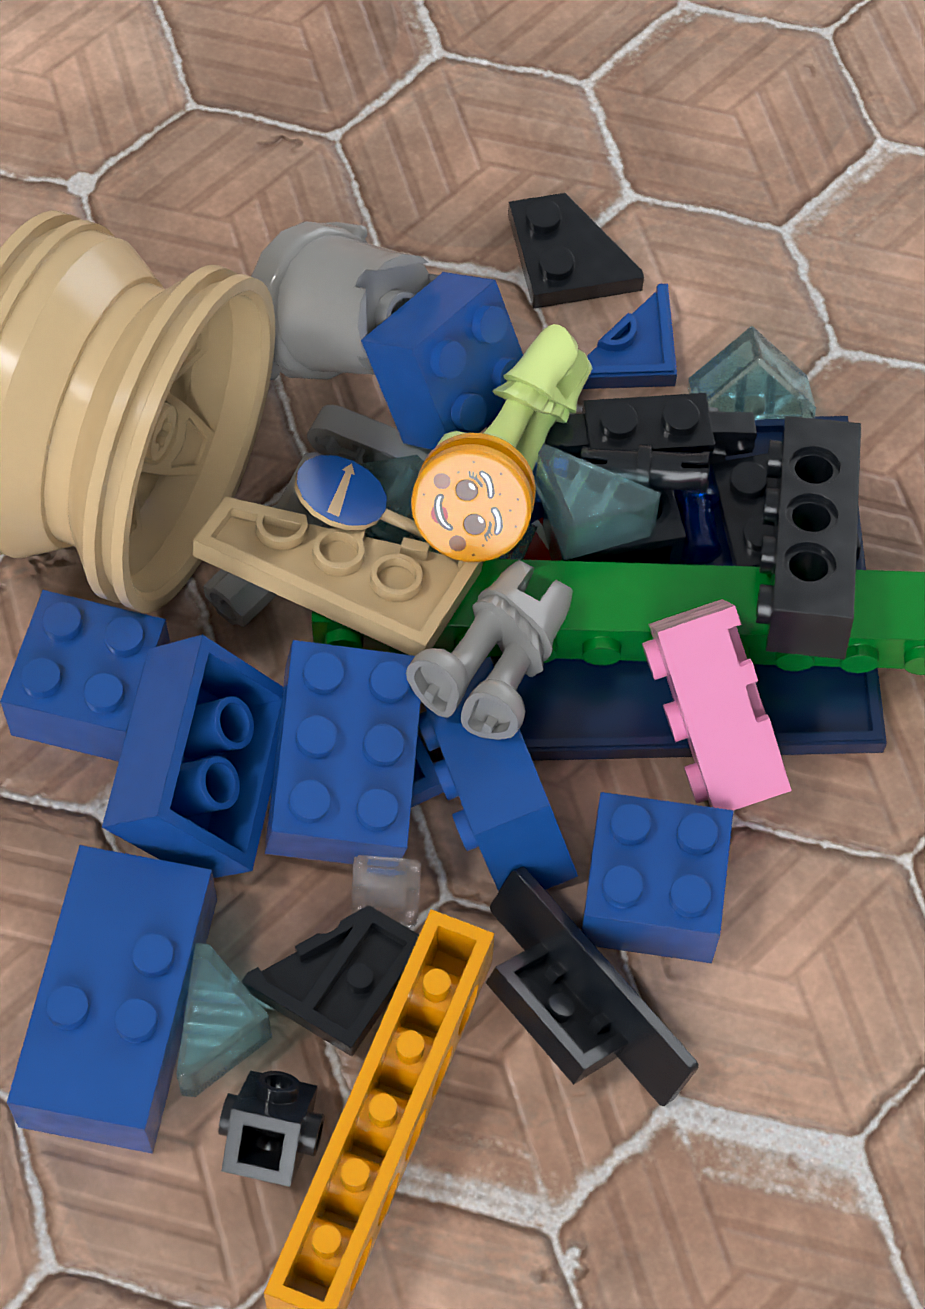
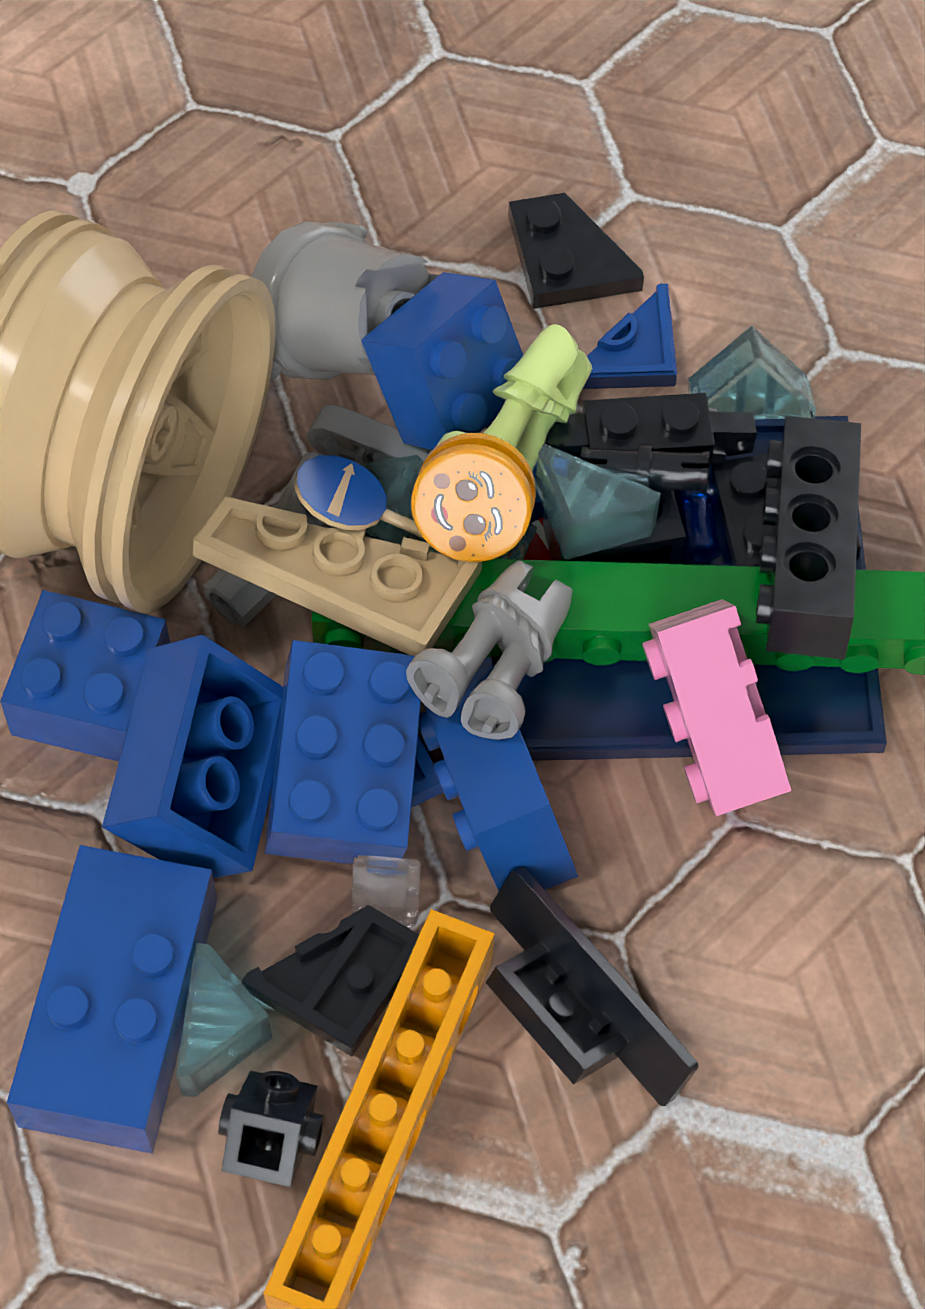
blue brick [581,792,733,963] -> none

